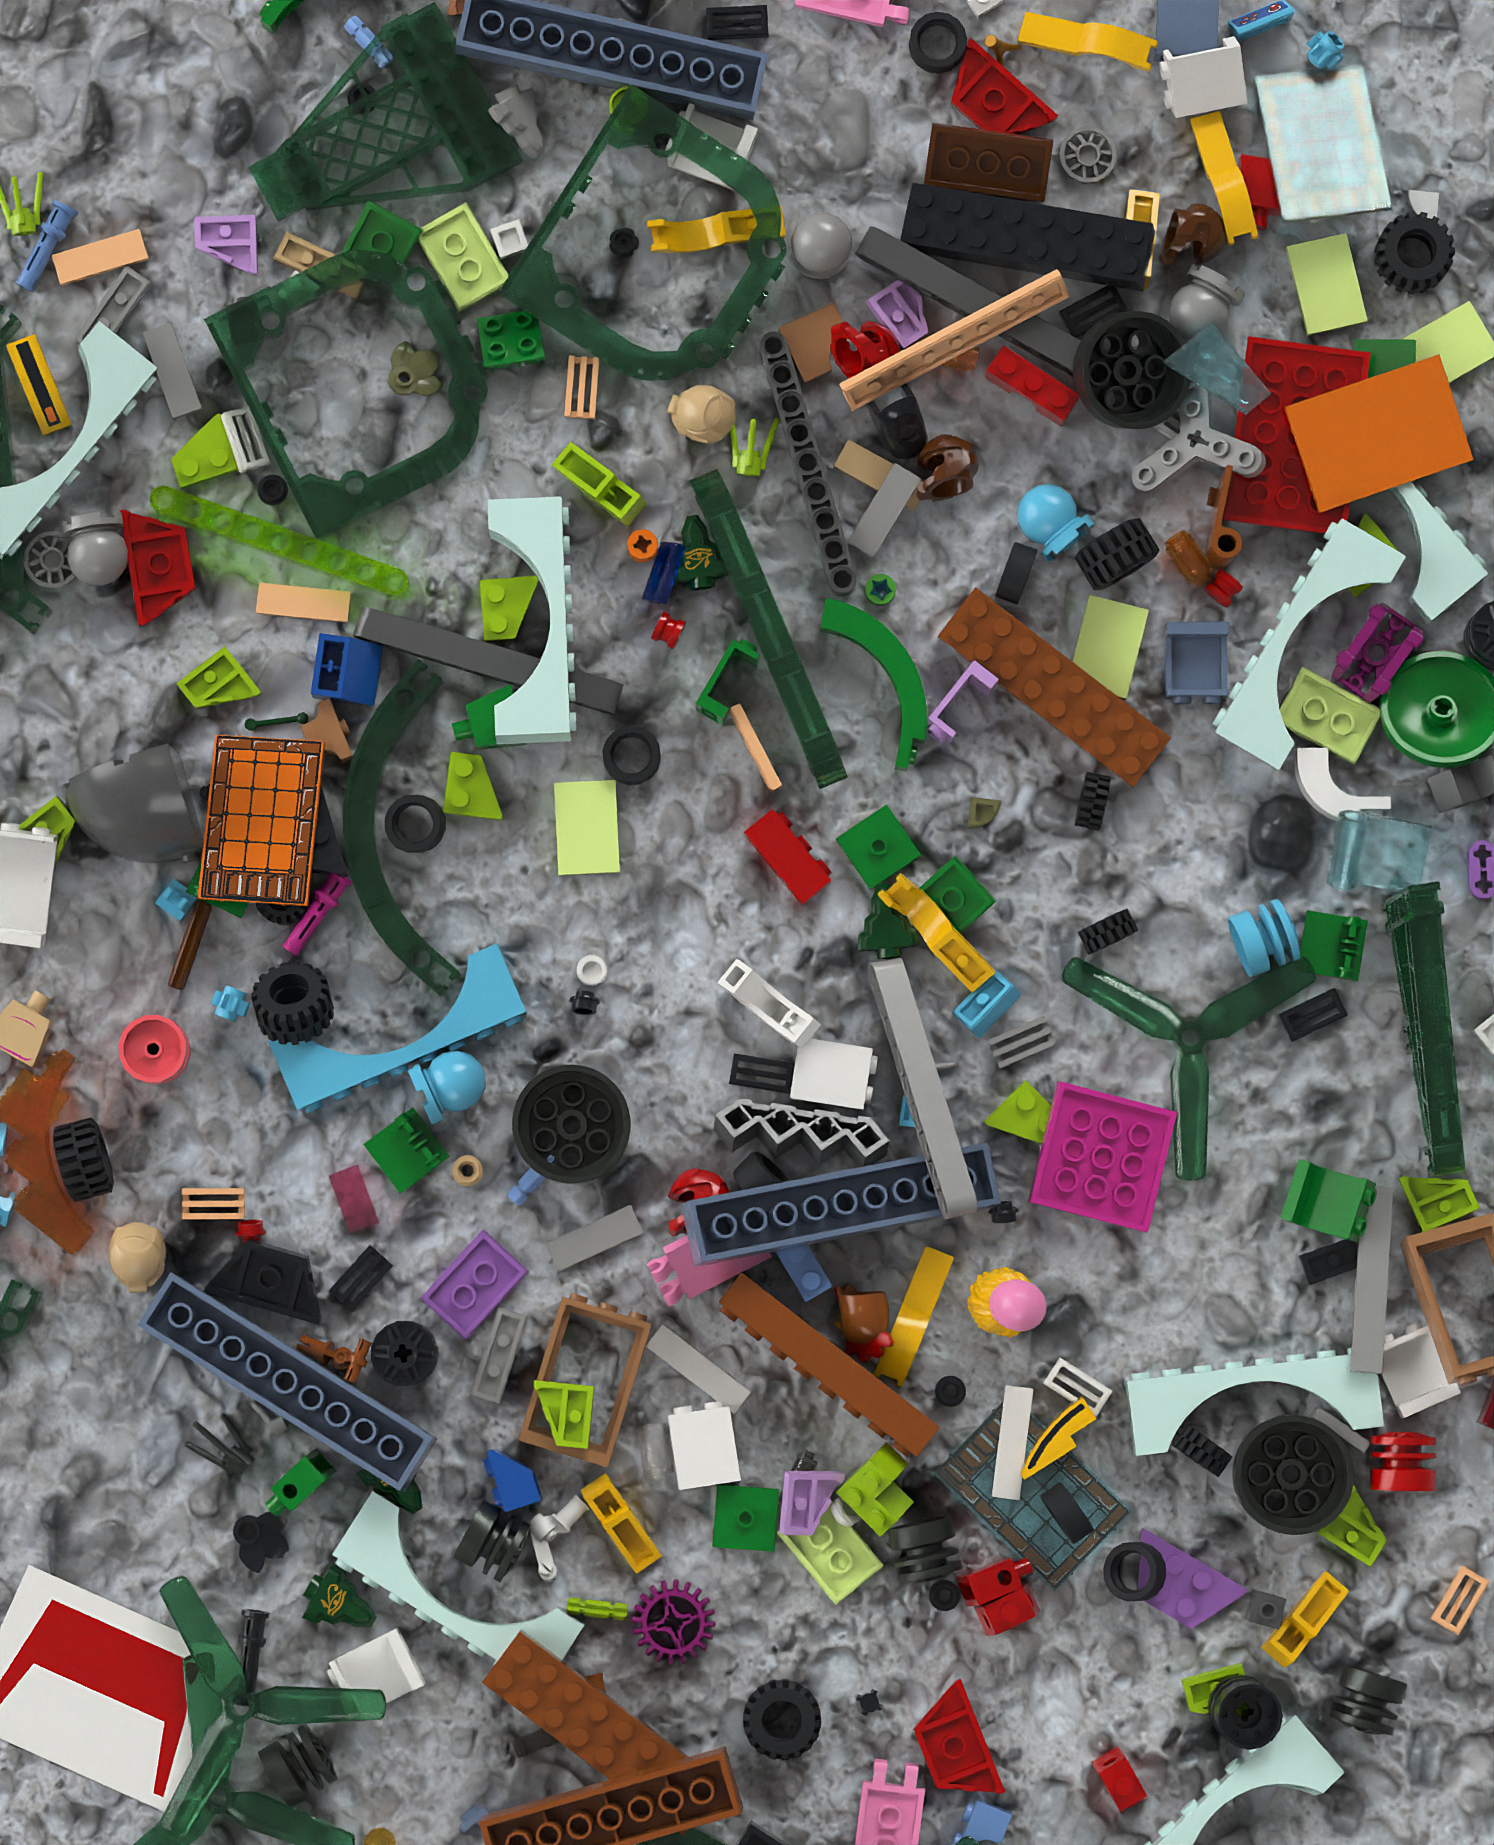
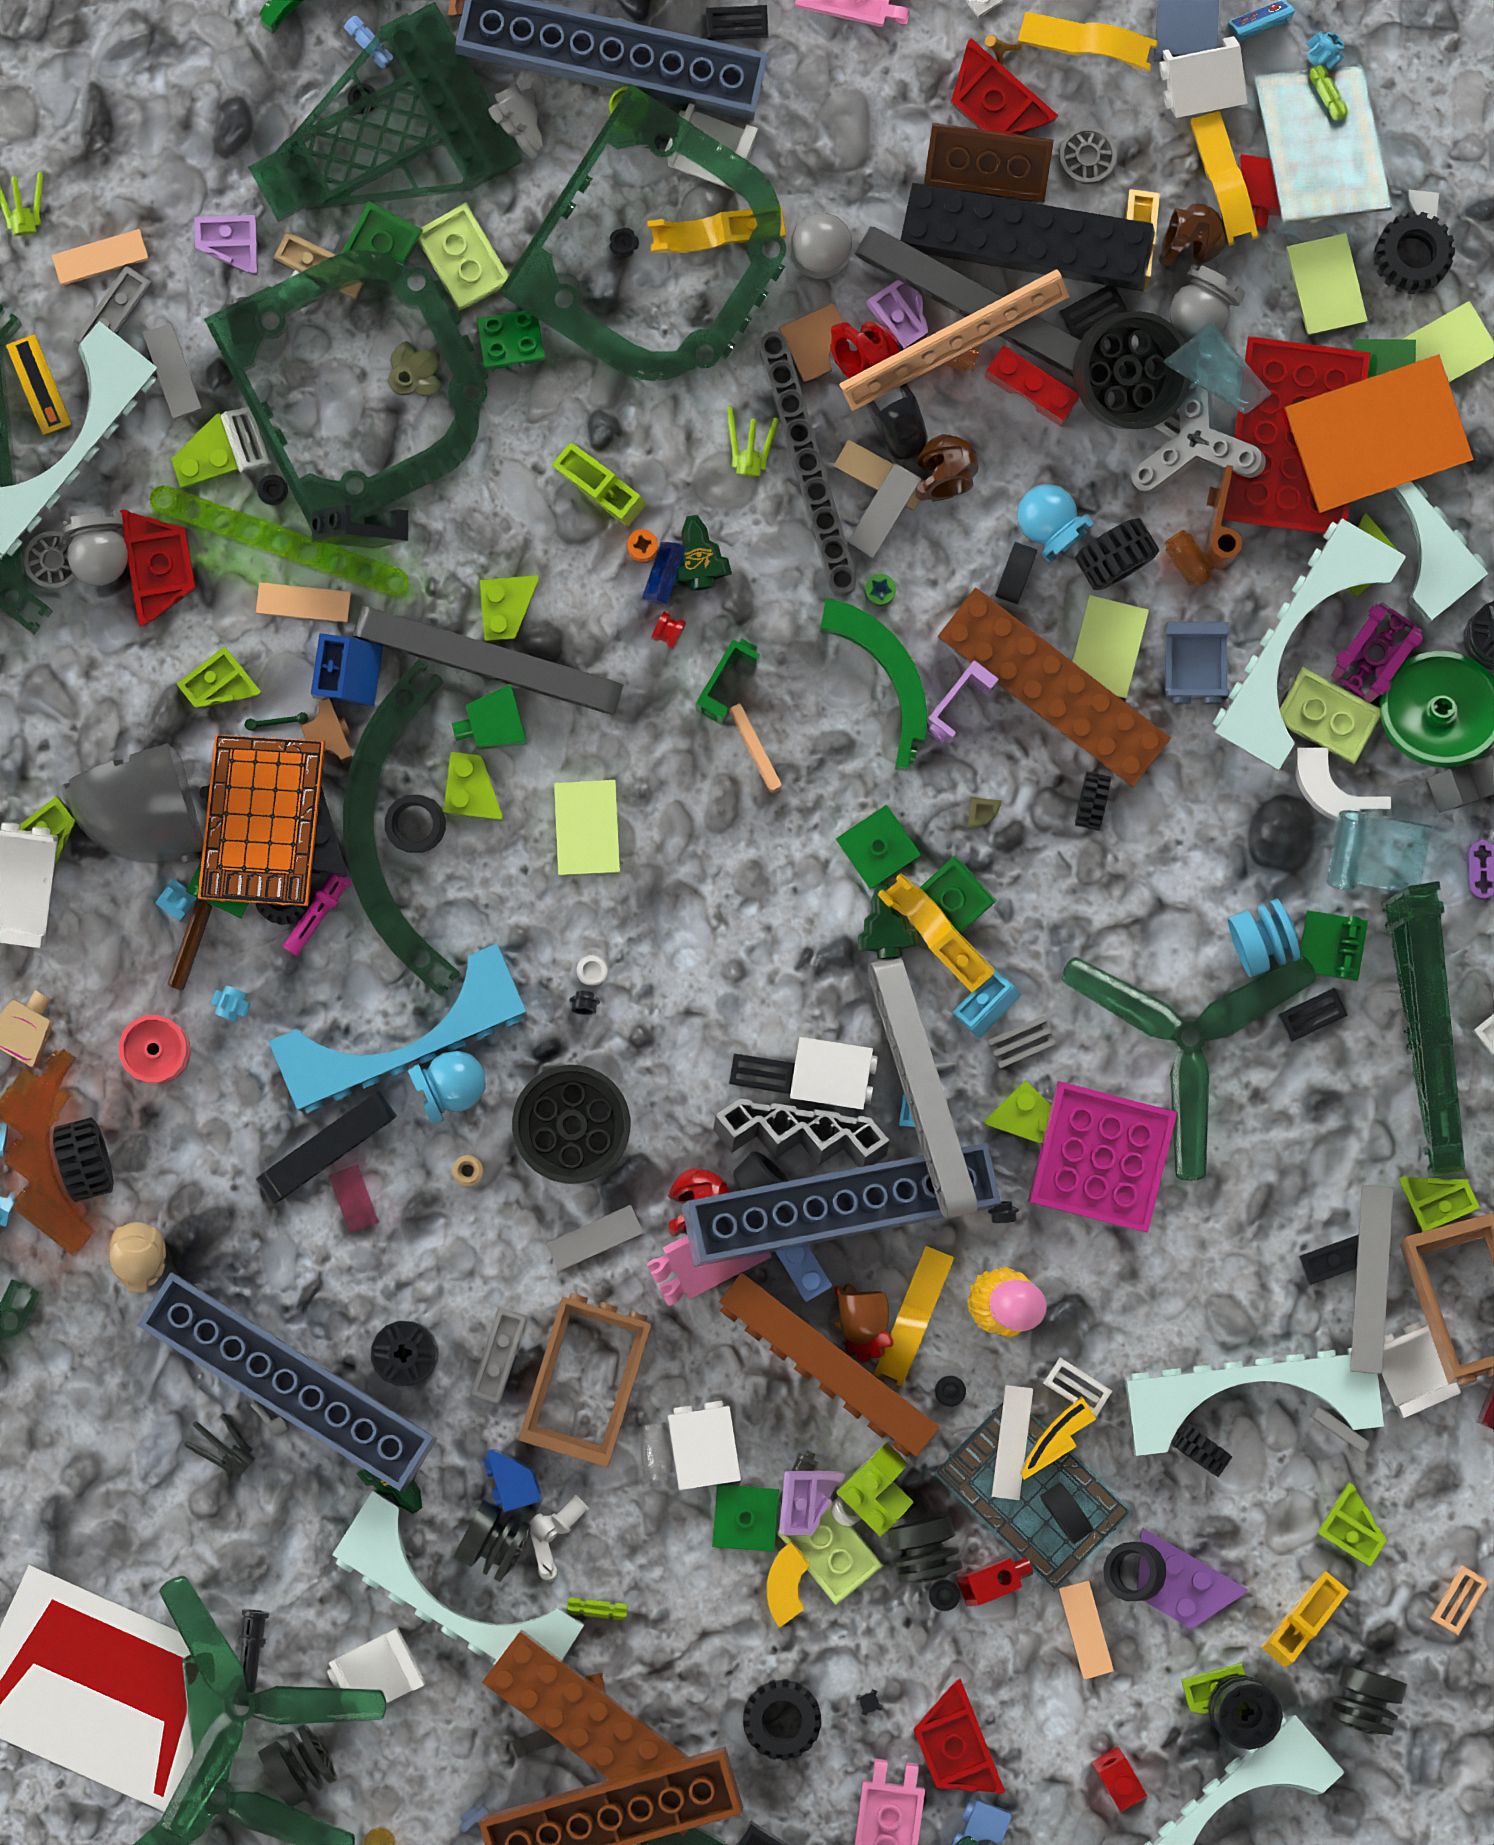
medium blue pin [16,200,78,292] -> none
light nougat tile [182,1188,245,1220] -> none
black wing [204,1239,322,1325] -> none
black plate [233,1512,290,1573] -> none
red plate [235,1219,266,1242] -> none
black tyre [251,962,334,1045] -> none
green torso [265,1448,337,1517] -> none
dark orange pin [296,1334,372,1384] -> none
dark green rock [302,1563,377,1627] -> none
black tile [328,1245,394,1312] -> none
green hinge [363,1107,450,1194] -> none
medium lavender tile [420,1230,529,1340] -> none
light aqua arch [488,497,577,744] -> none
white plate [490,219,529,260] -> none
light blue axle [507,1155,555,1206] -> none
lime wing [534,1380,595,1449] -> none
light nougat tile [564,355,600,420] -> none
yellow slope [580,1473,662,1574] -> none
black tyre [602,725,661,785] -> none
magenta gear [631,1579,716,1665] -> none
white sticker [646,1324,751,1414] -> none
tan helmet [666,385,736,445] -> none
clear green piece [689,469,848,789] -> none
white arch [717,959,821,1049] -> none
red brick [744,809,832,906] -> none
black tyre [909,12,967,74] -> none
red torso [974,1582,1040,1636] -> none
black tyre [1078,908,1138,955] -> none
red wheel [1204,569,1243,608] -> none
pearl dark grey wheel [1232,1415,1354,1535] -> none
dark grey brick [1245,1589,1287,1630] -> none
green panel [1280,1159,1377,1243] -> none
red wheel [1370,1432,1436,1491] -> none
none -> black beam [255,1091,397,1205]
none -> black panel [310,504,408,549]
none -> yellow tile [767,1540,811,1628]
none -> light nougat tile [1058,1580,1114,1680]
none -> lime axle [1309,65,1349,121]

